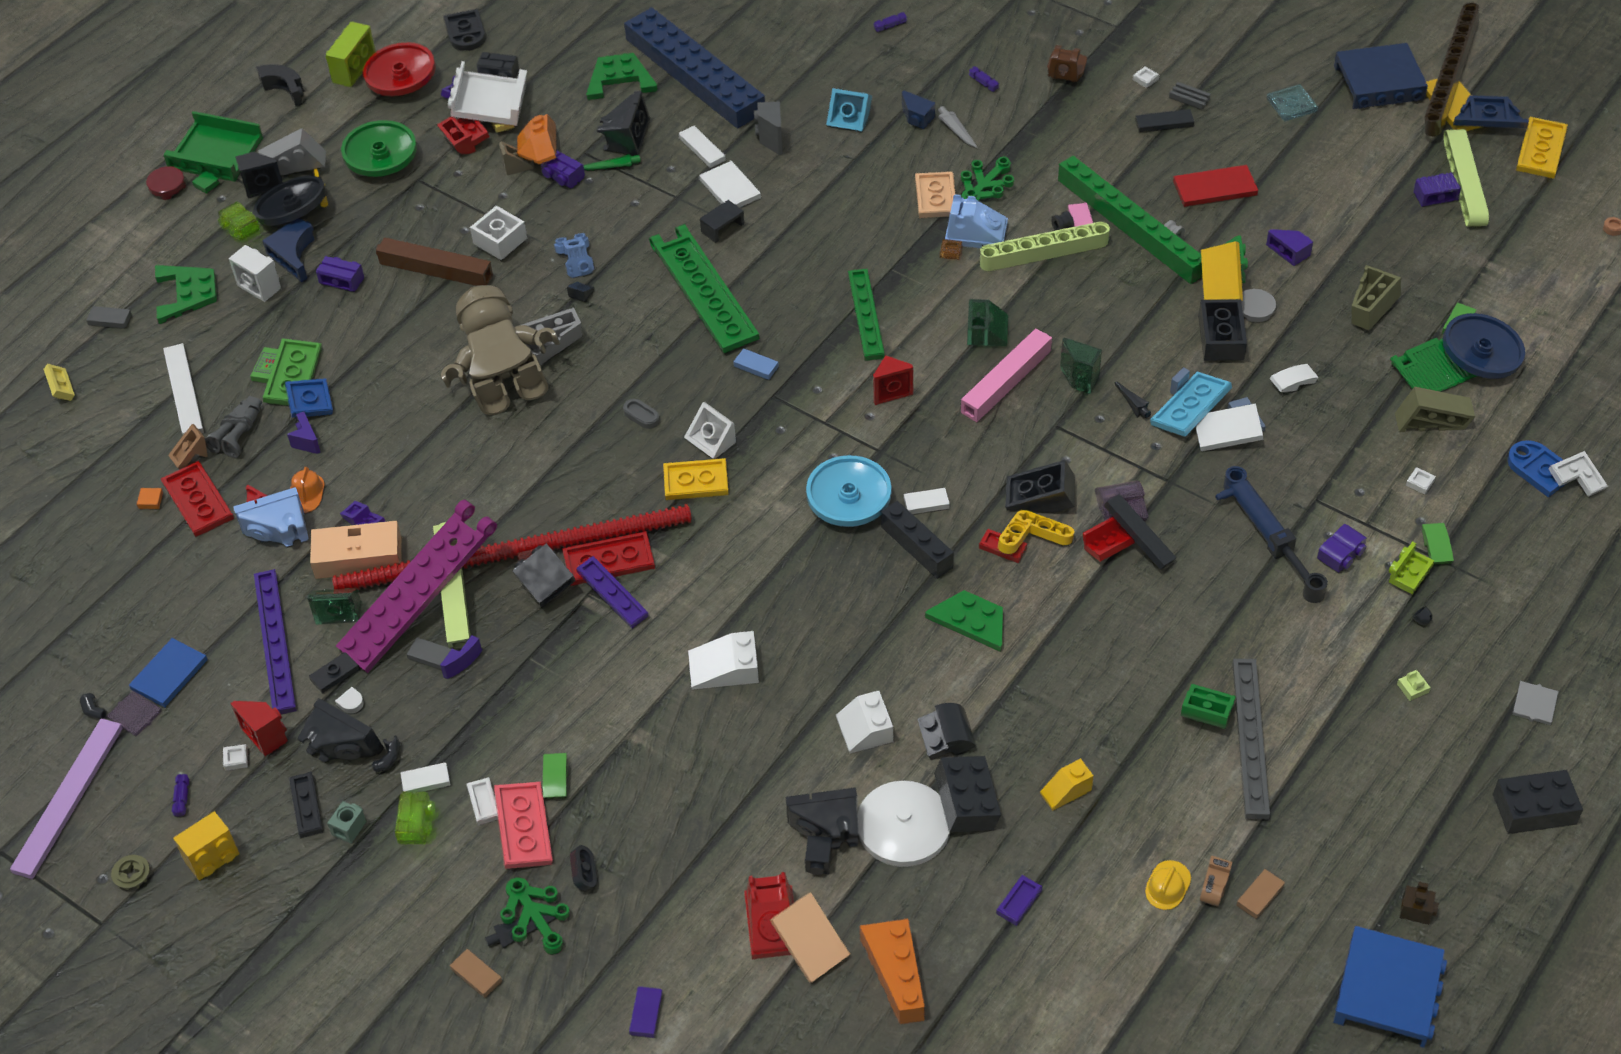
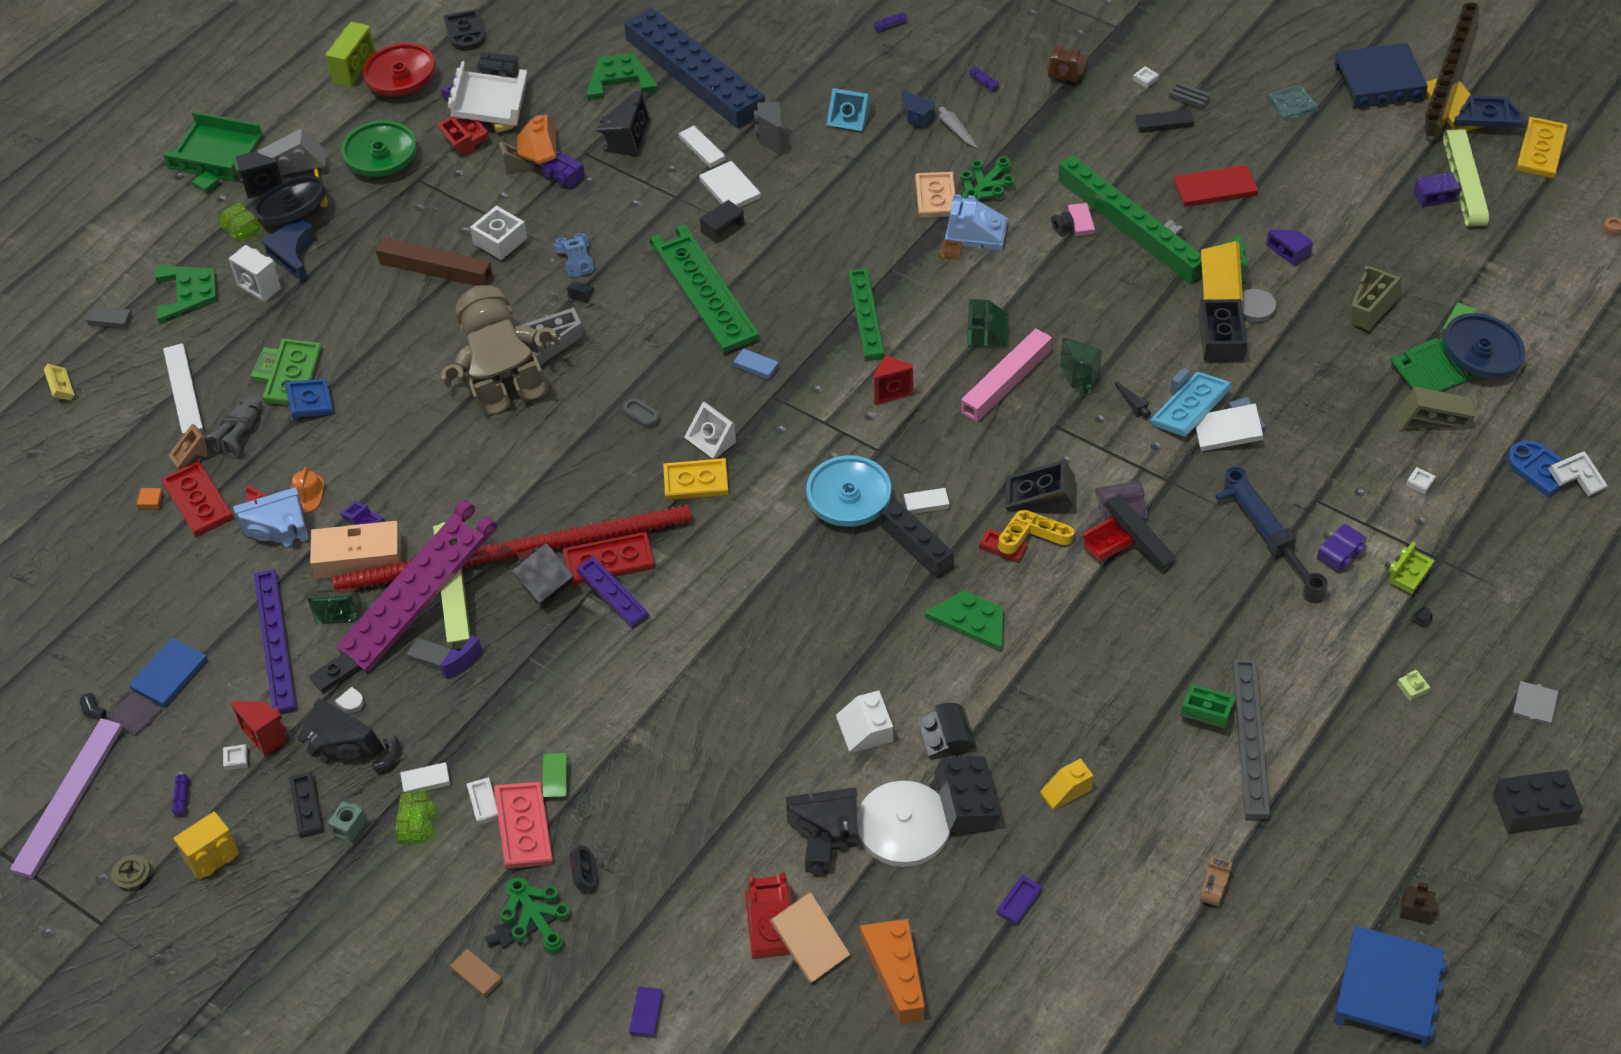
dark red tile [146,166,186,200] -> none
black arch [256,64,304,107] -> none
dark purple slope [287,412,321,454] -> none
dark purple brick [316,256,364,292] -> none
green bar [584,155,641,170] -> none
white slope [688,631,759,690] -> none
yellowish green beam [980,222,1110,271] -> none
yellow piece [1145,860,1191,910] -> none
medium nougat tile [1237,869,1285,919] -> none
white slope [1270,364,1318,392] -> none
bright green slope [1422,523,1454,564] -> none

